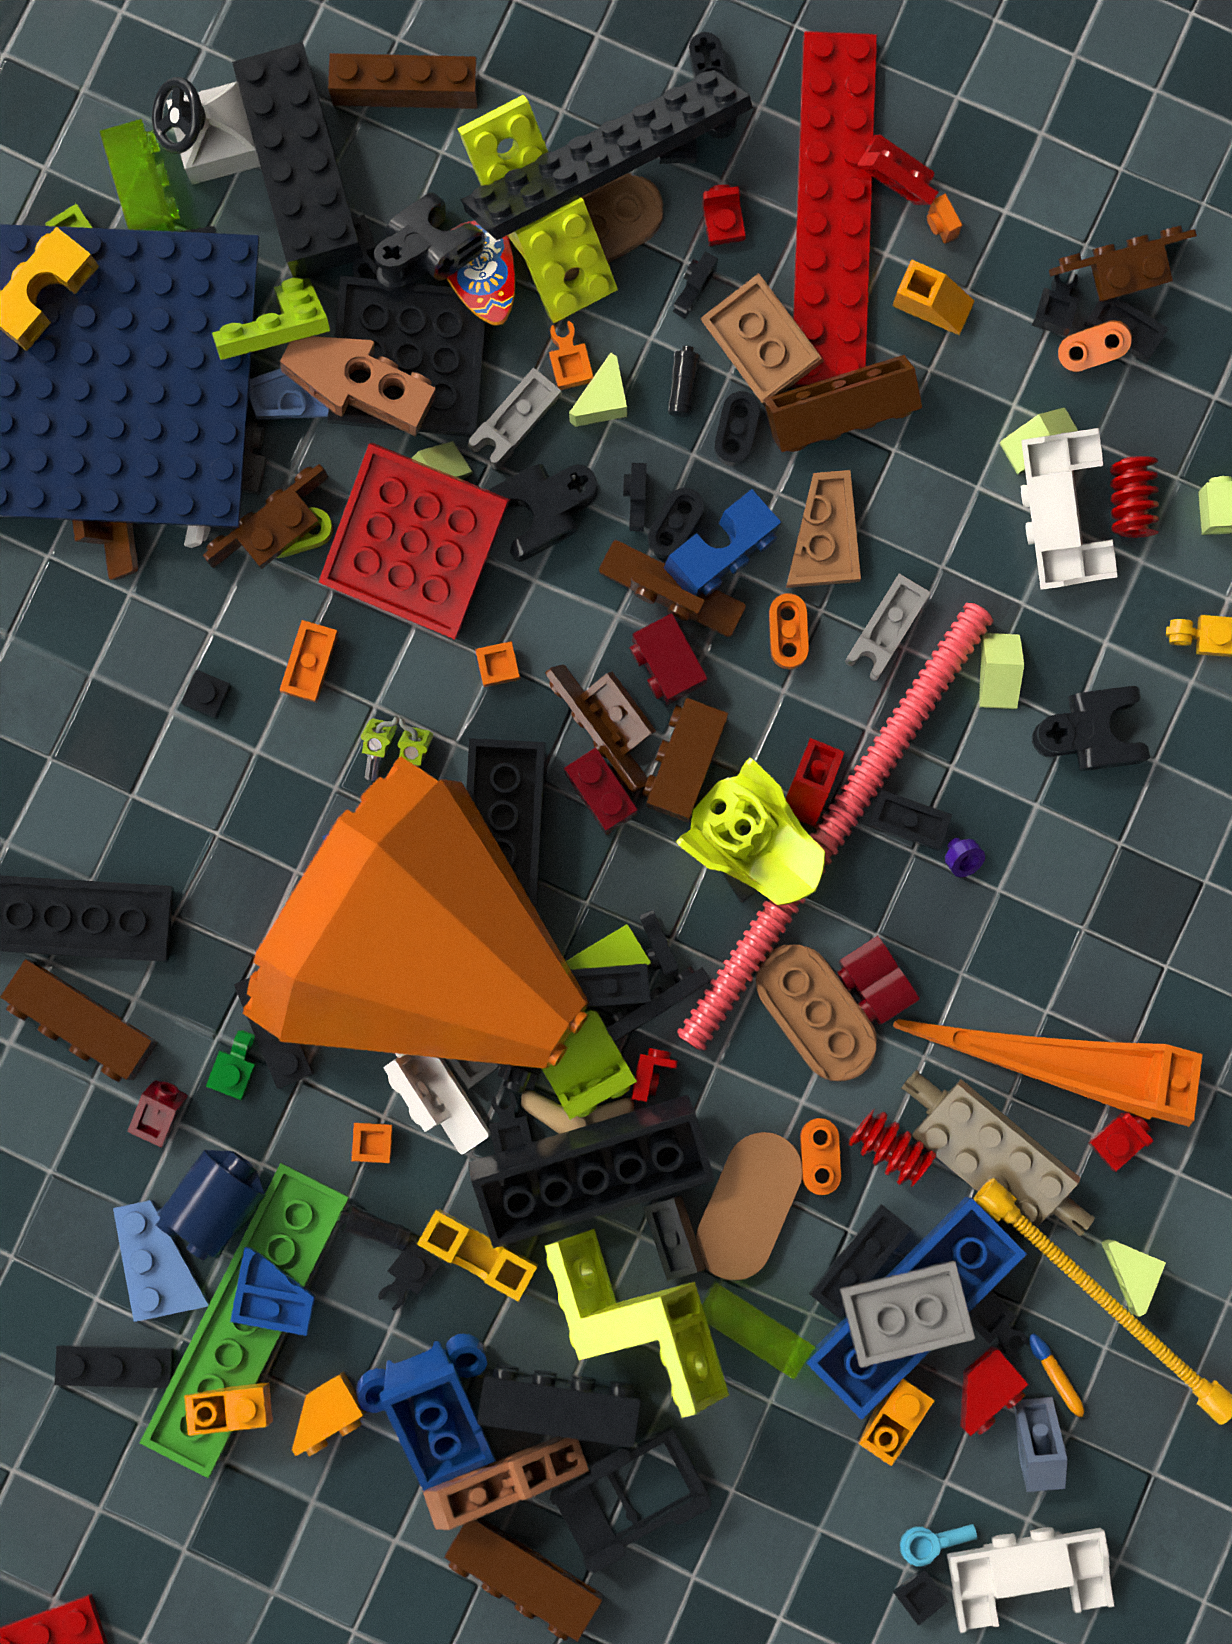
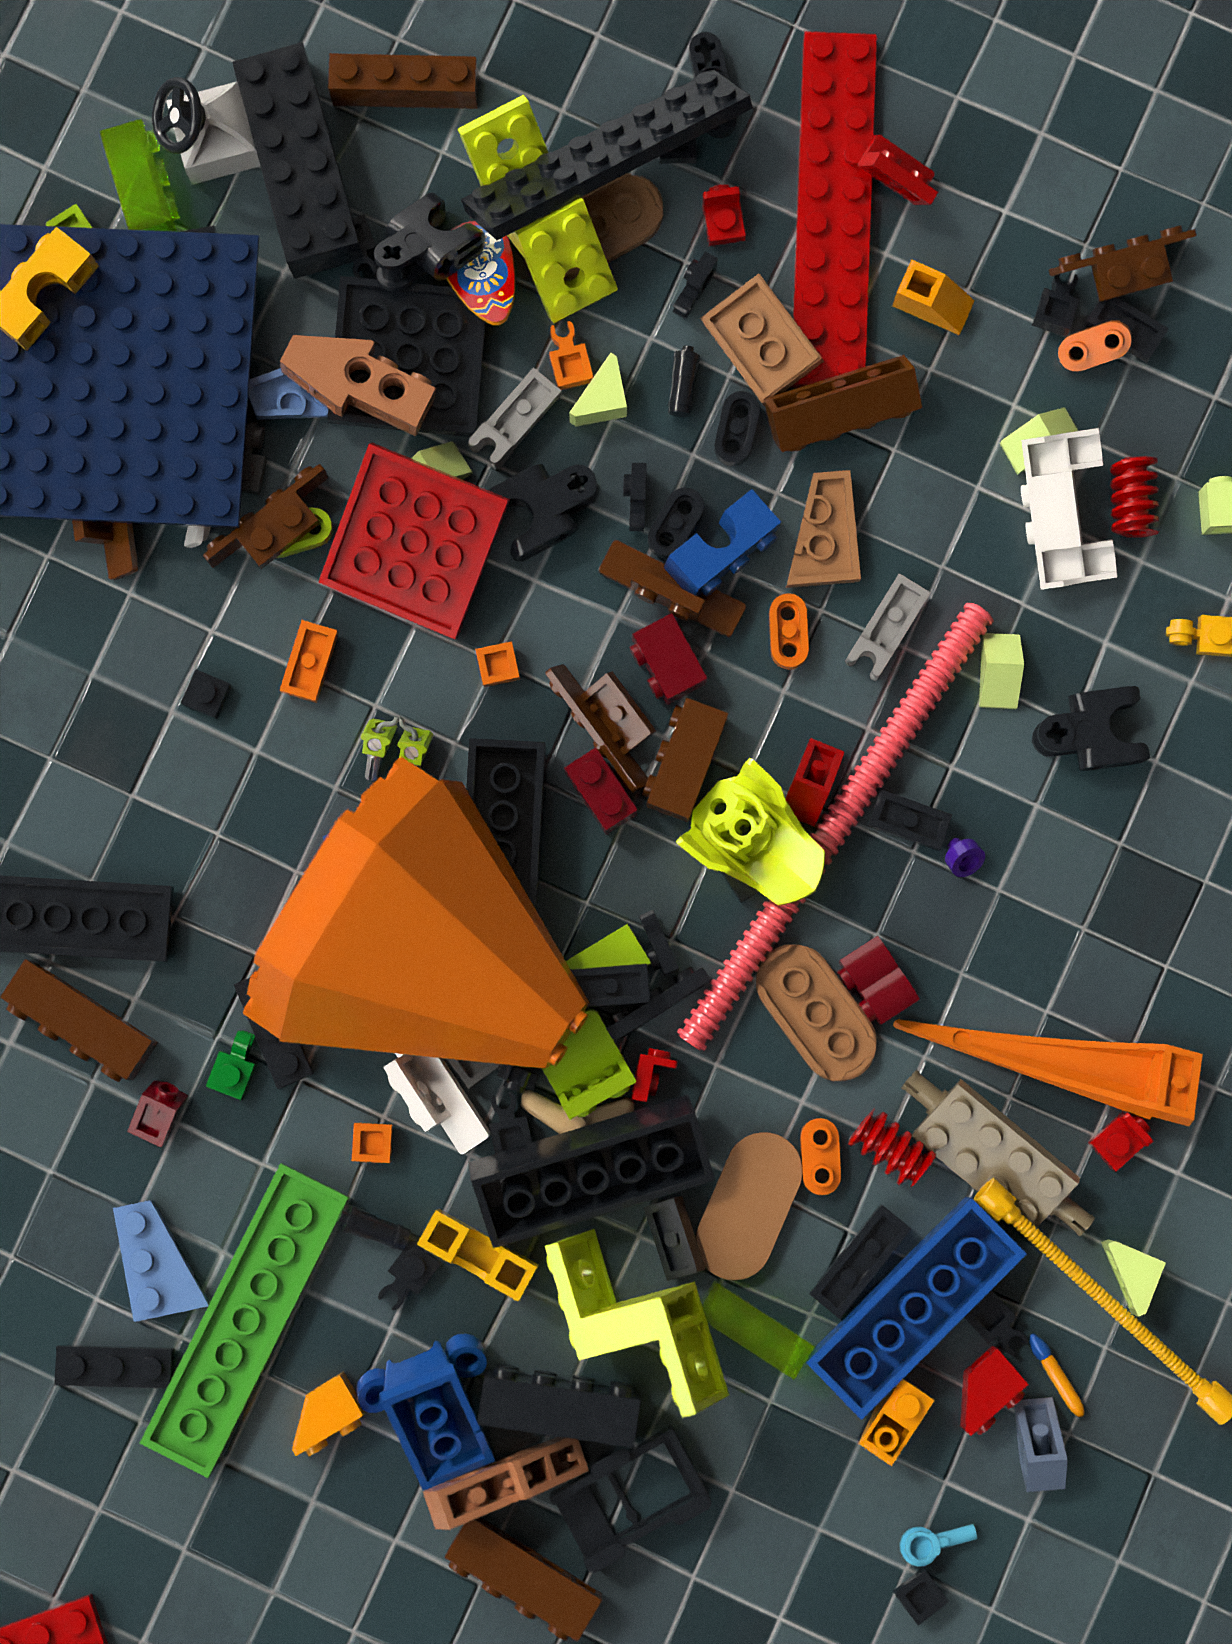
dark blue cylinder [156,1150,266,1261] -> none
light orange slope [185,1382,273,1436] -> none
lime plate [212,277,330,360] -> none
blue wing [230,1247,316,1336] -> none
light grey plate [840,1261,975,1367] -> none
orange plate [927,194,962,244] -> none
white bracket [947,1527,1114,1633] -> none

